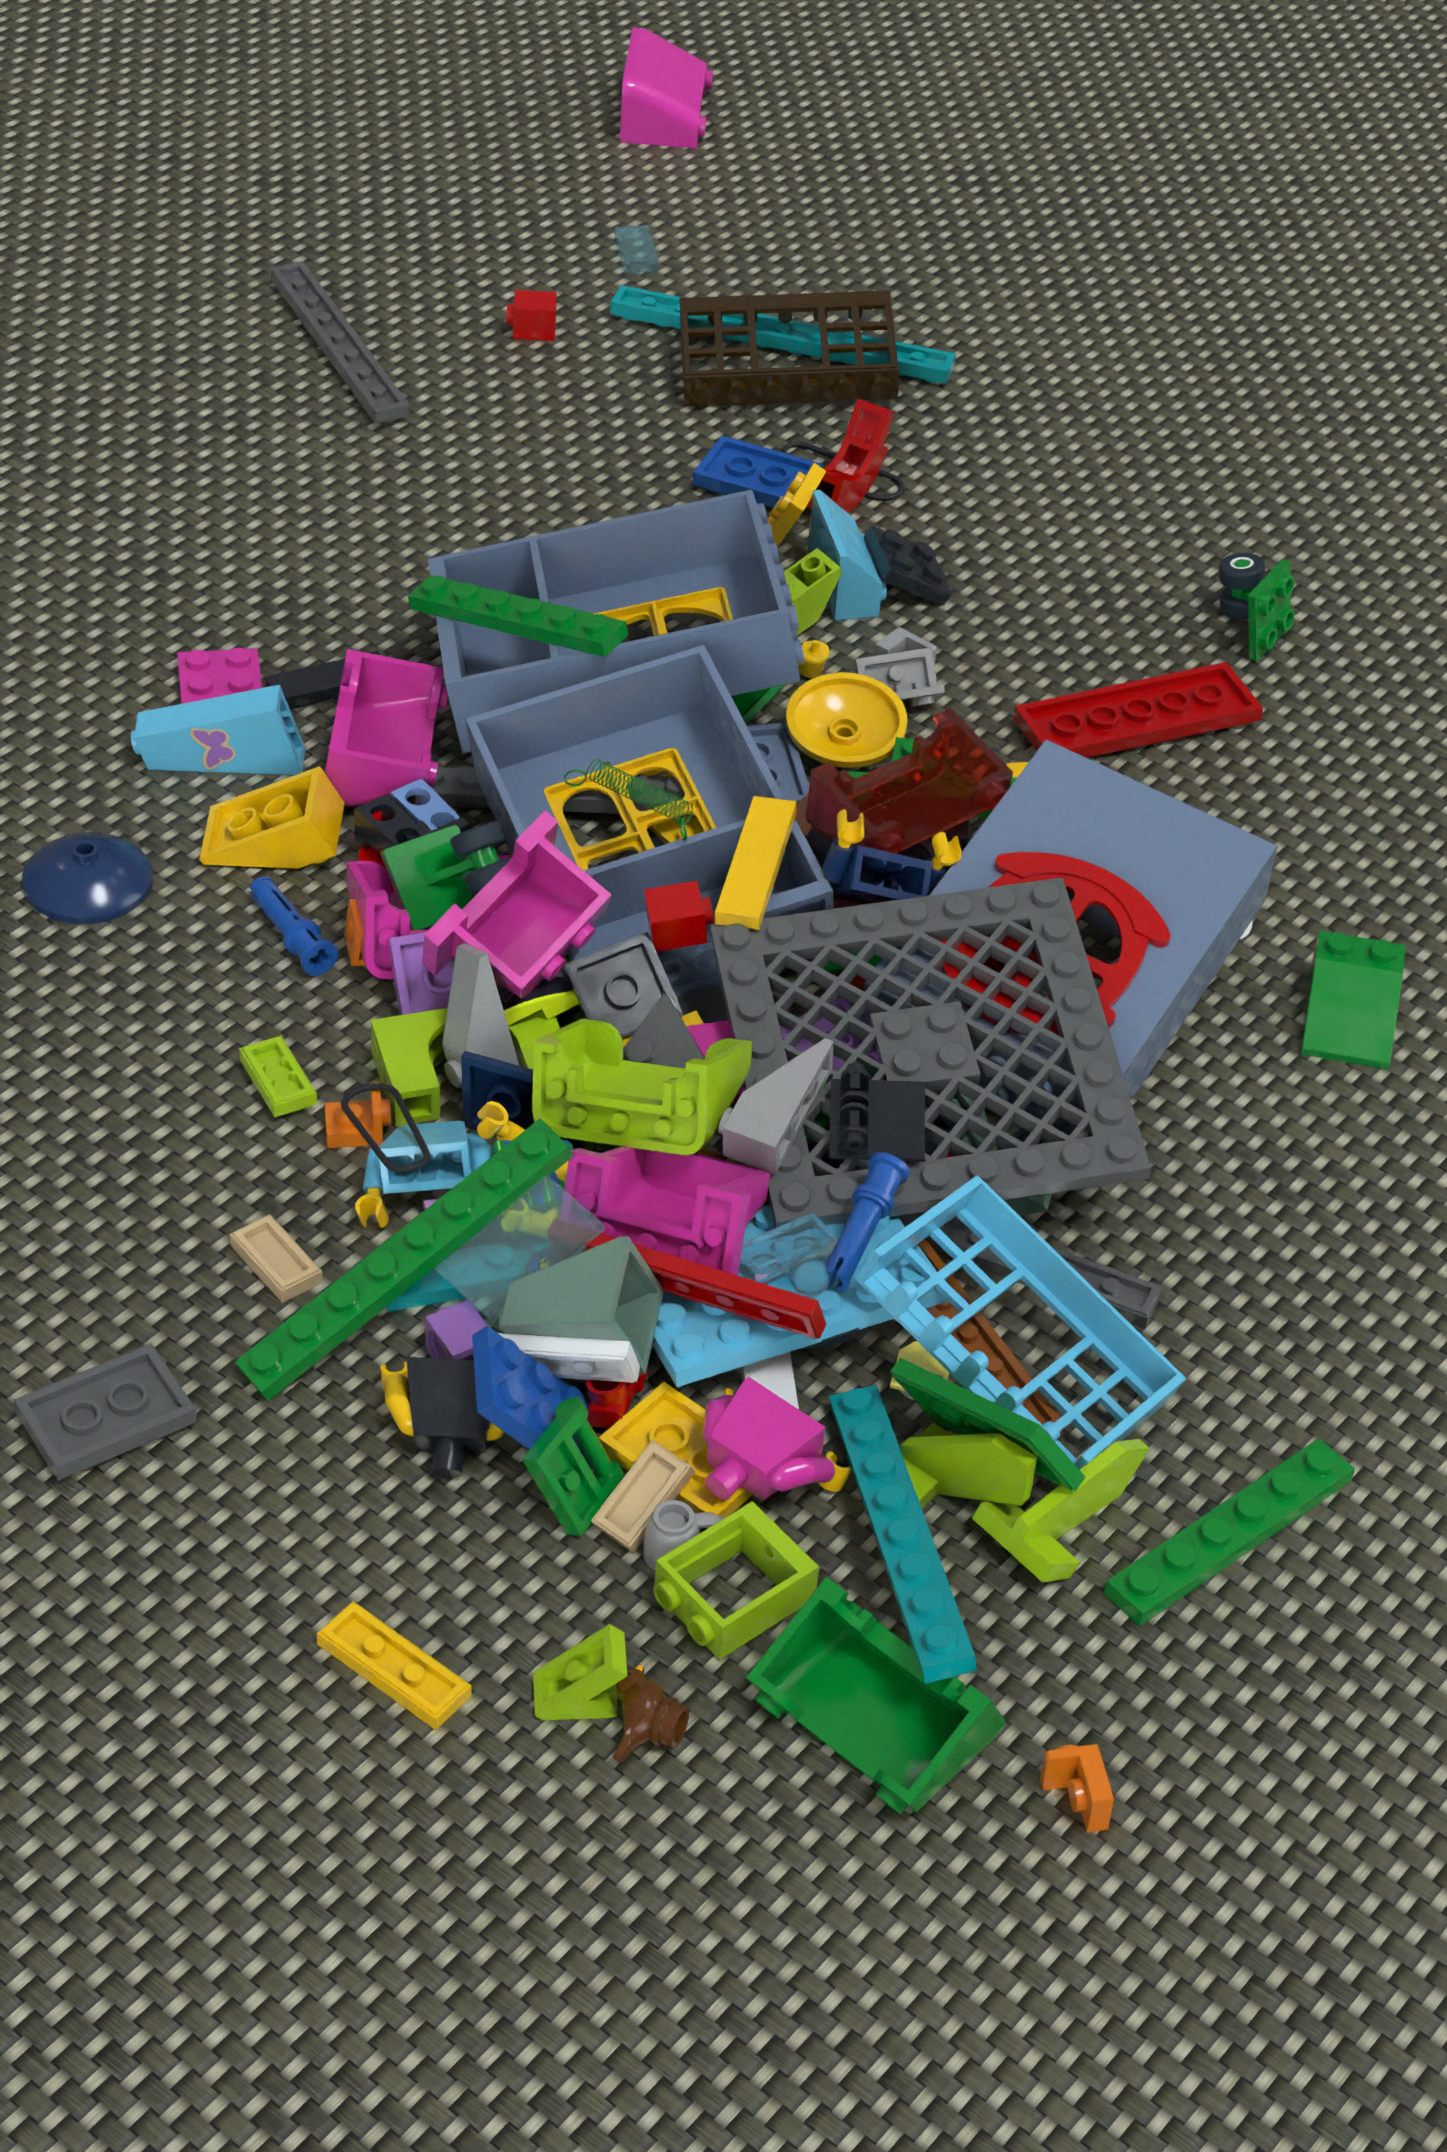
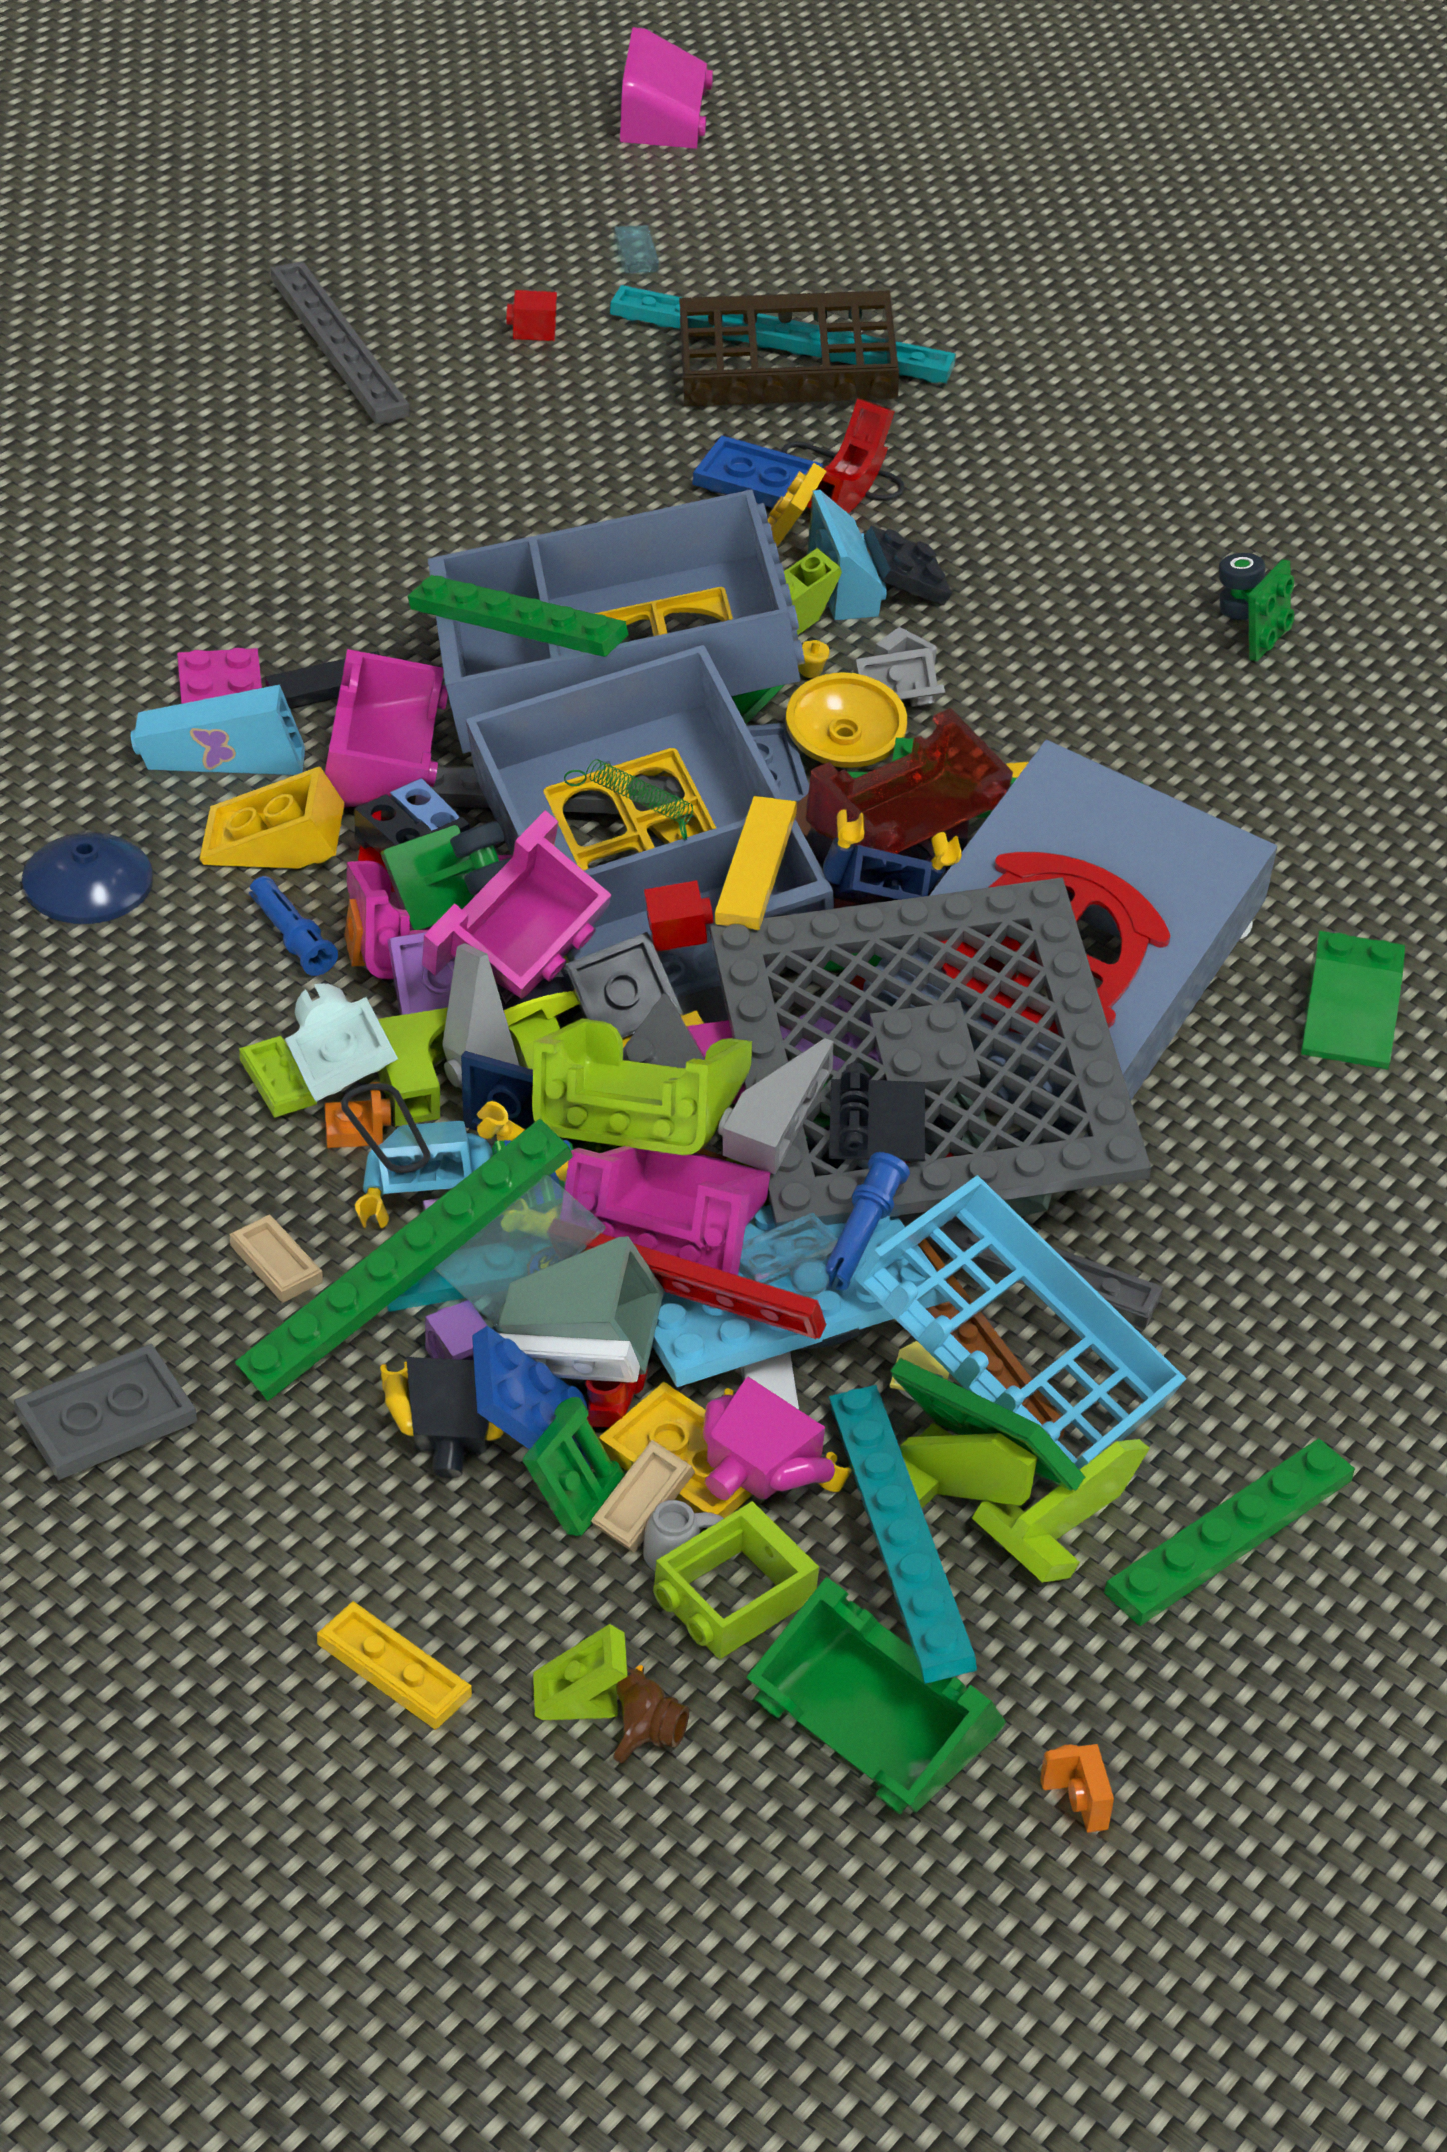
red plate [1013,662,1263,758] -> none
none -> light aqua plate [285,983,398,1102]

